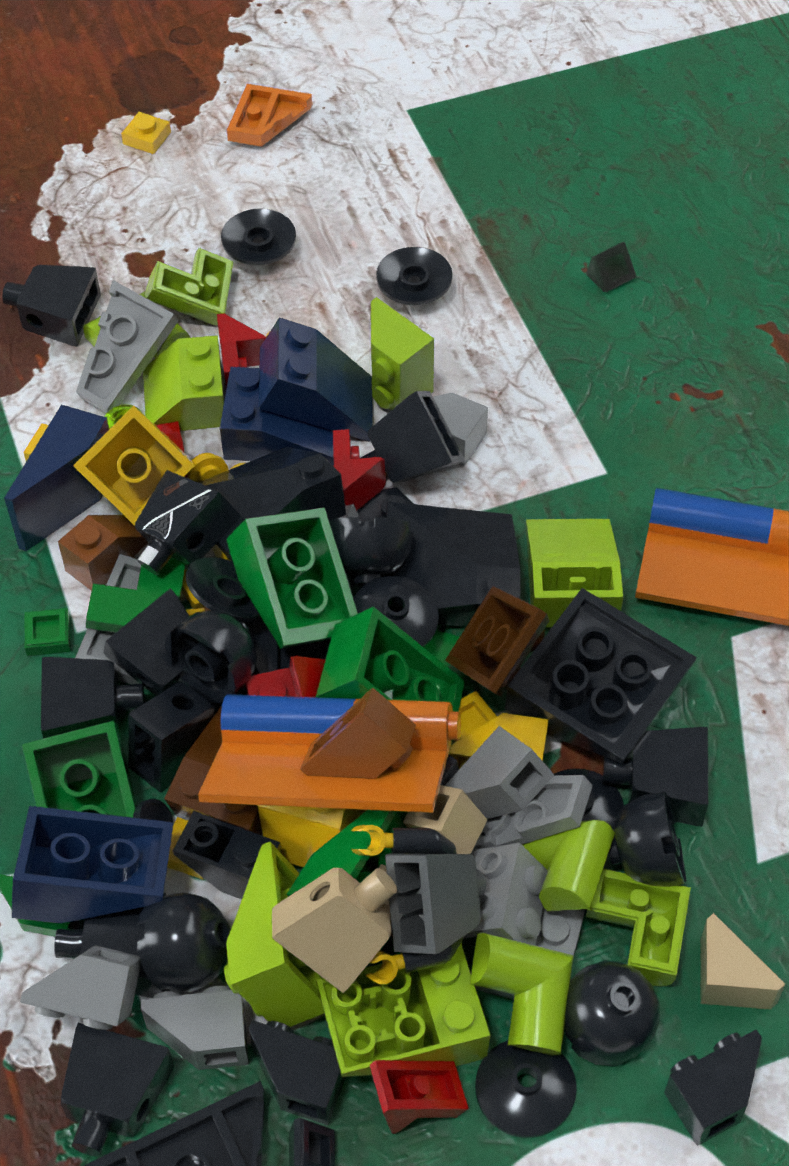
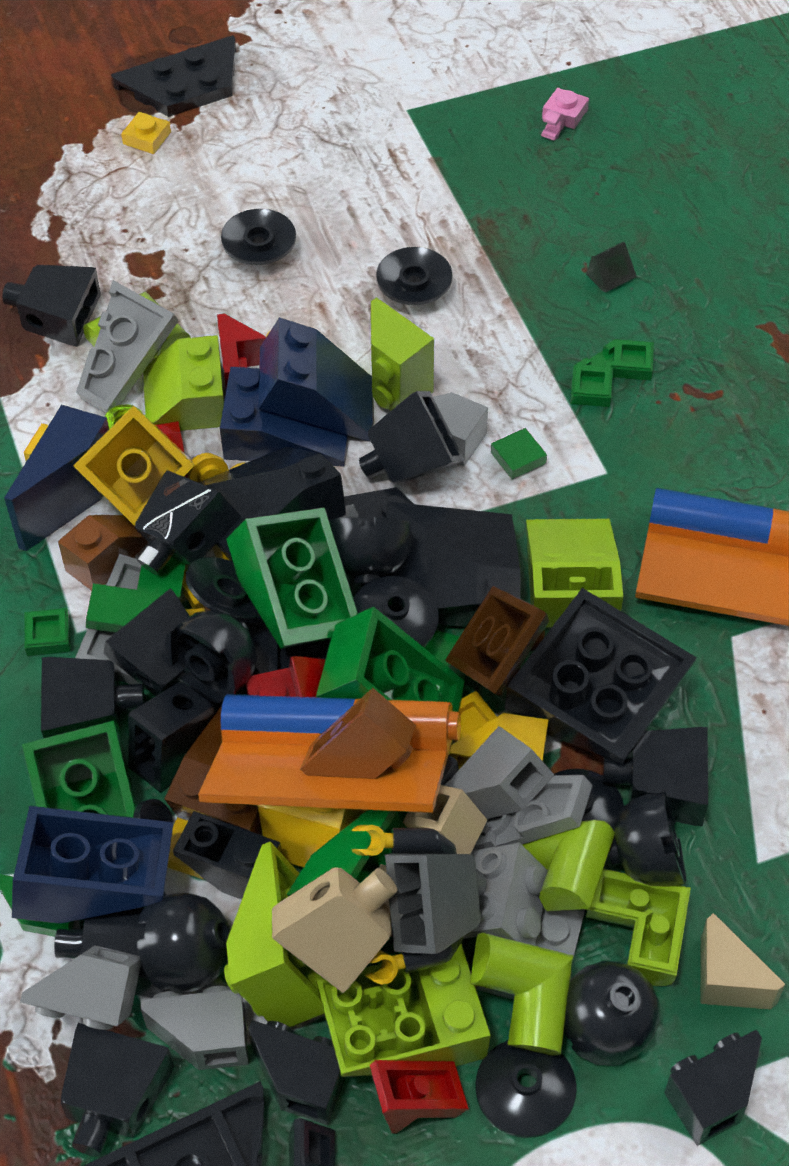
lime brick [144,248,234,325] -> none
orange wing [227,84,313,146] -> none
red slope [333,429,386,511] -> none
none -> black wing [111,35,236,117]
none -> green tile [491,428,547,480]
none -> bright pink plate [541,88,589,141]
none -> green tile [570,339,654,407]

